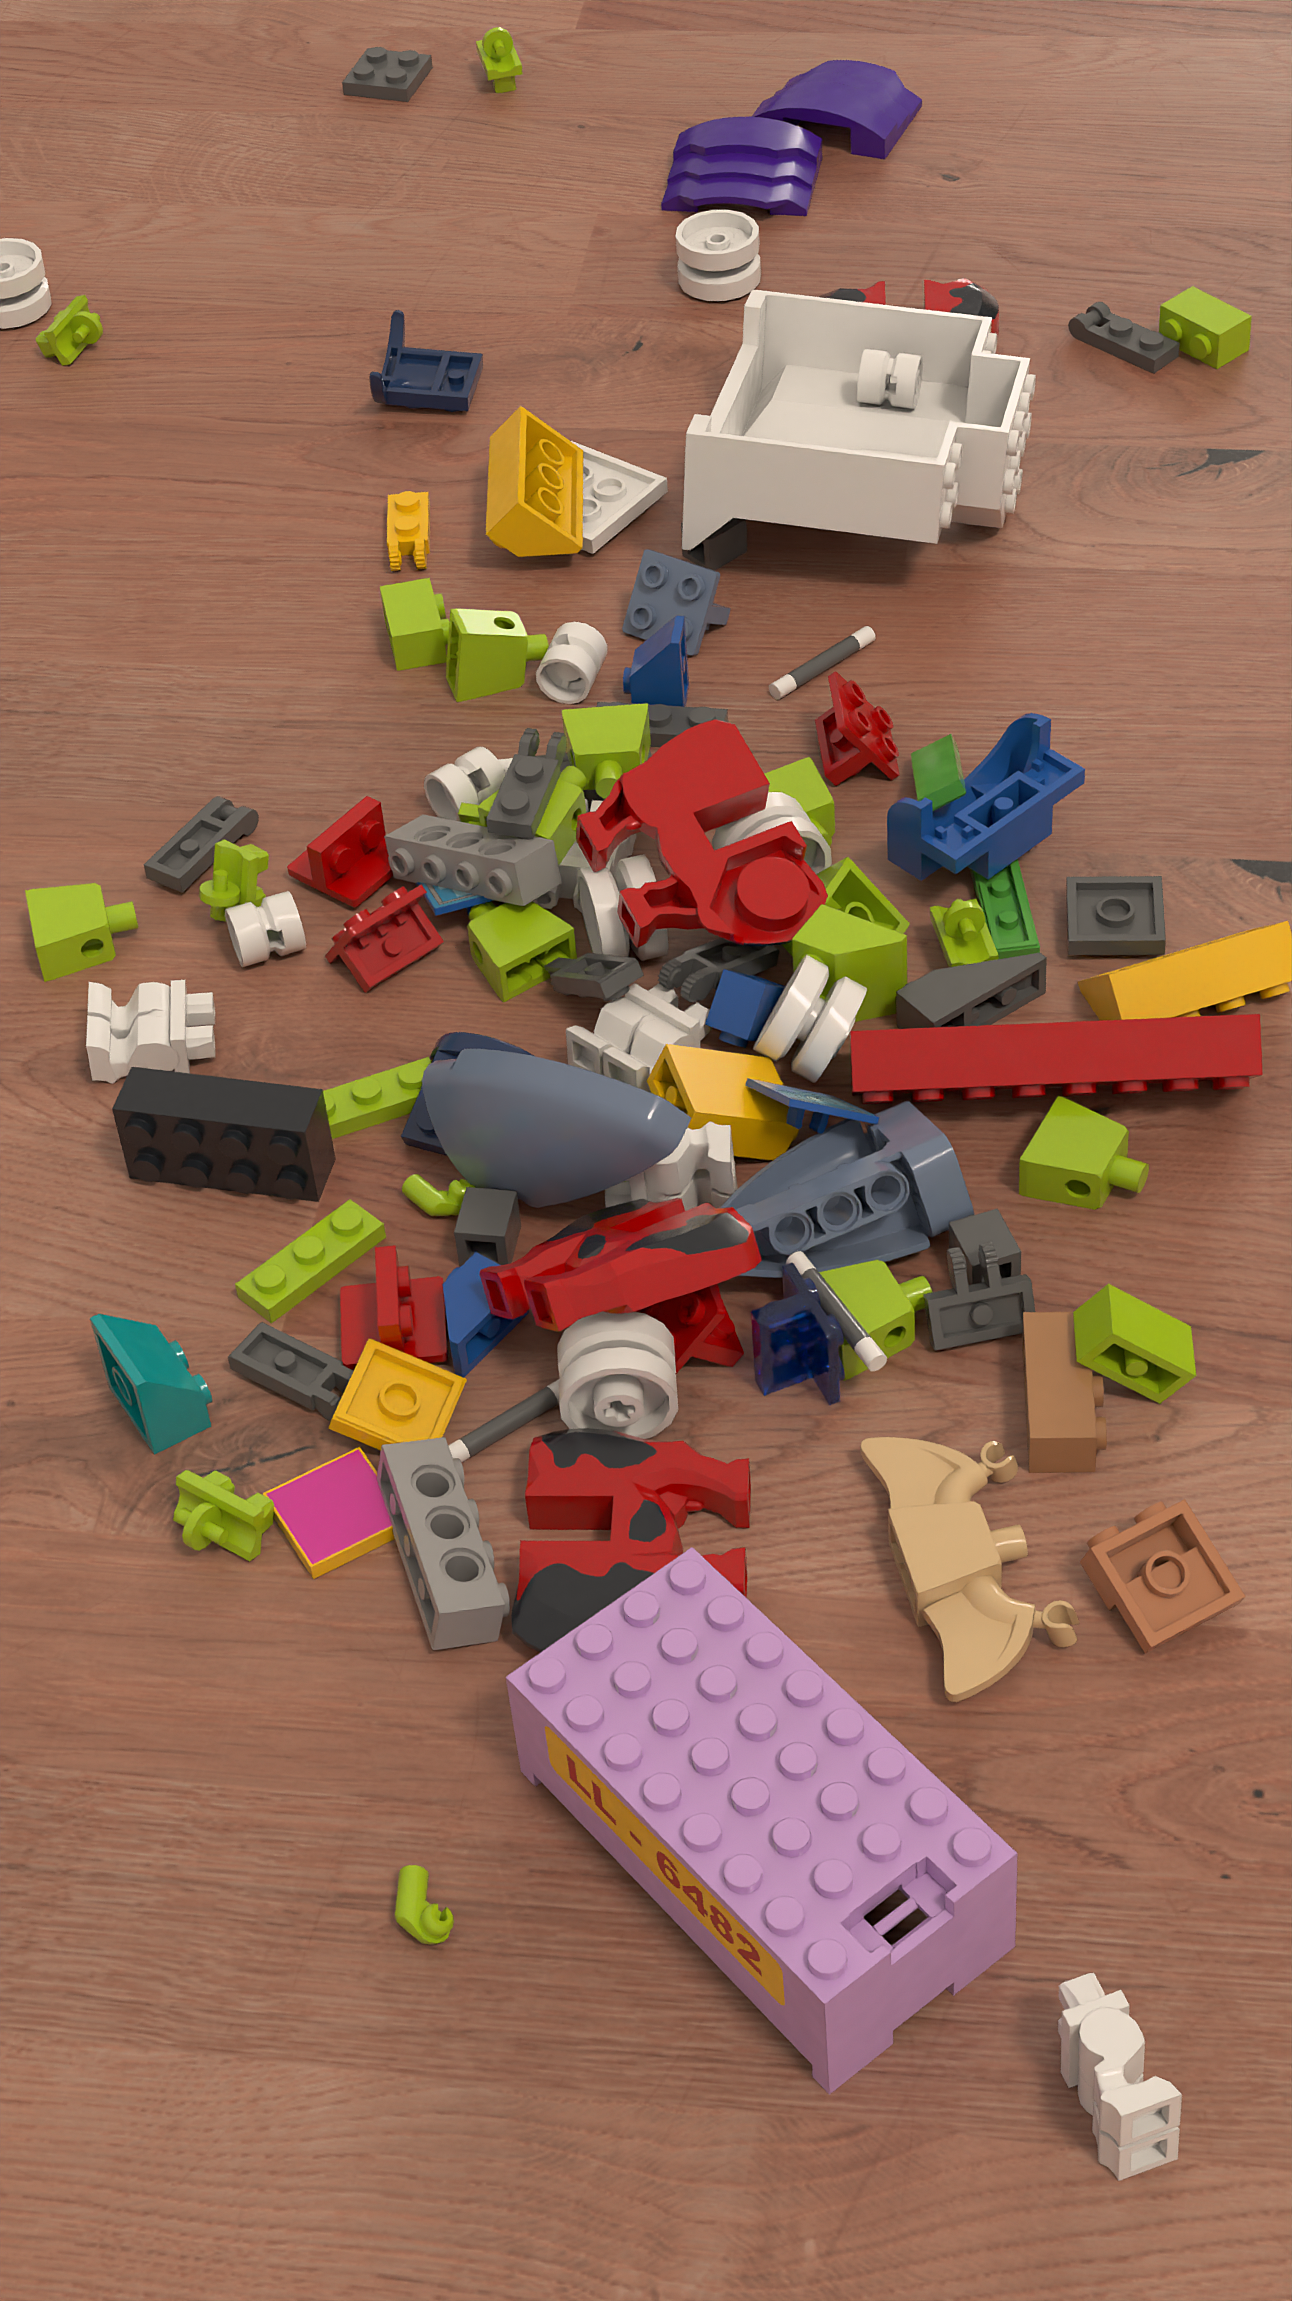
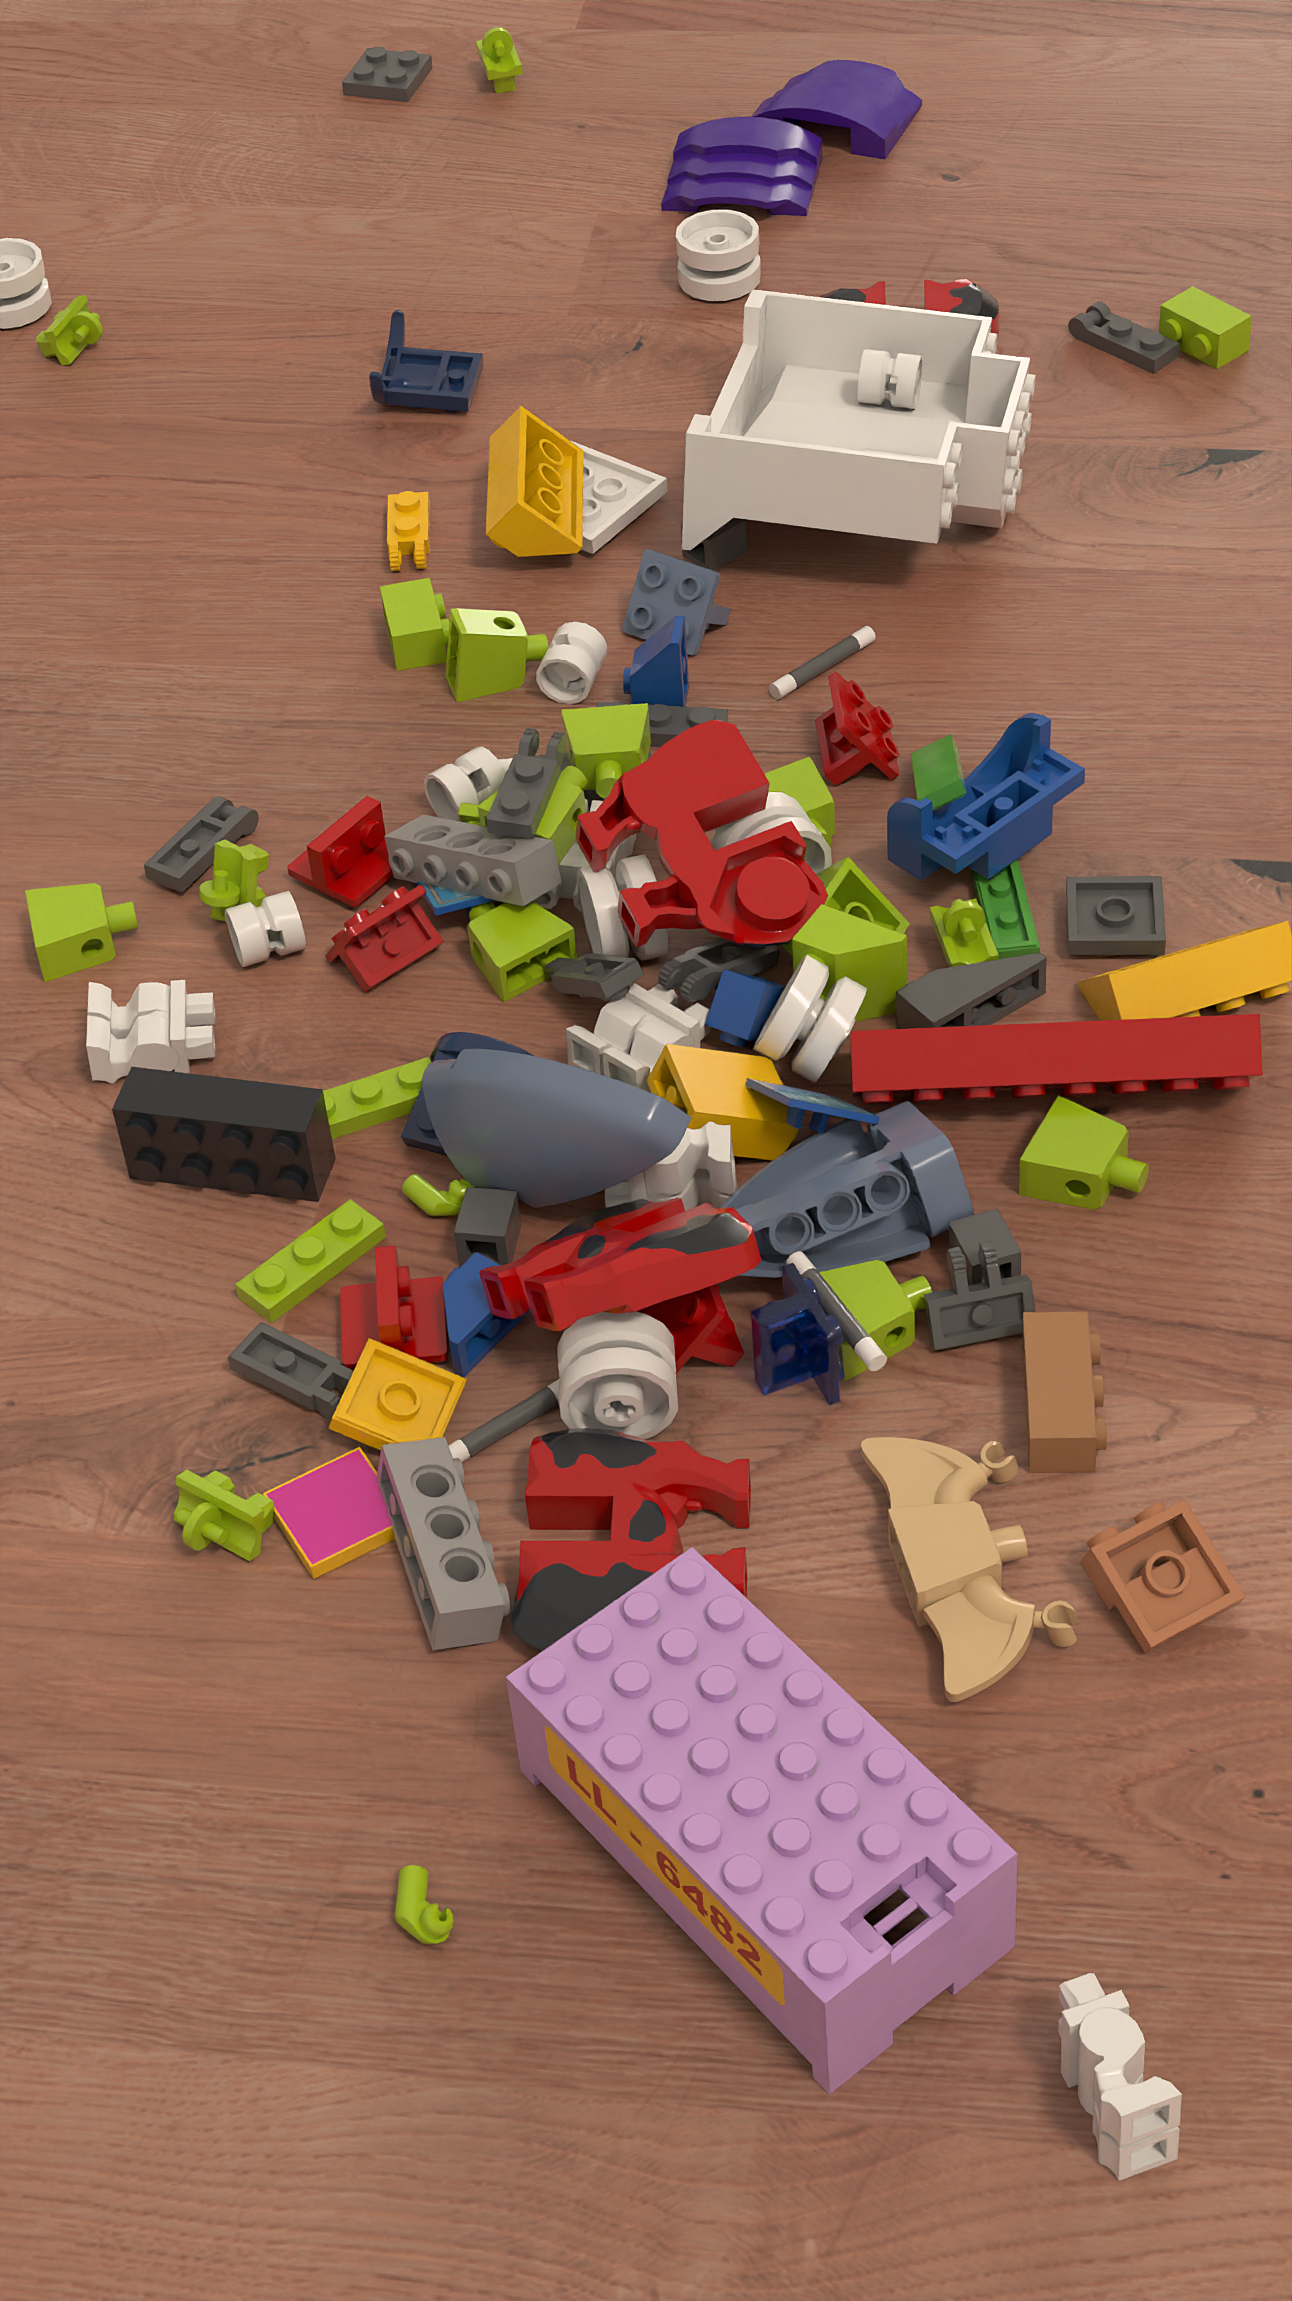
teal slope [90,1314,213,1455] -> none
lime brick [1073,1284,1196,1404] -> none

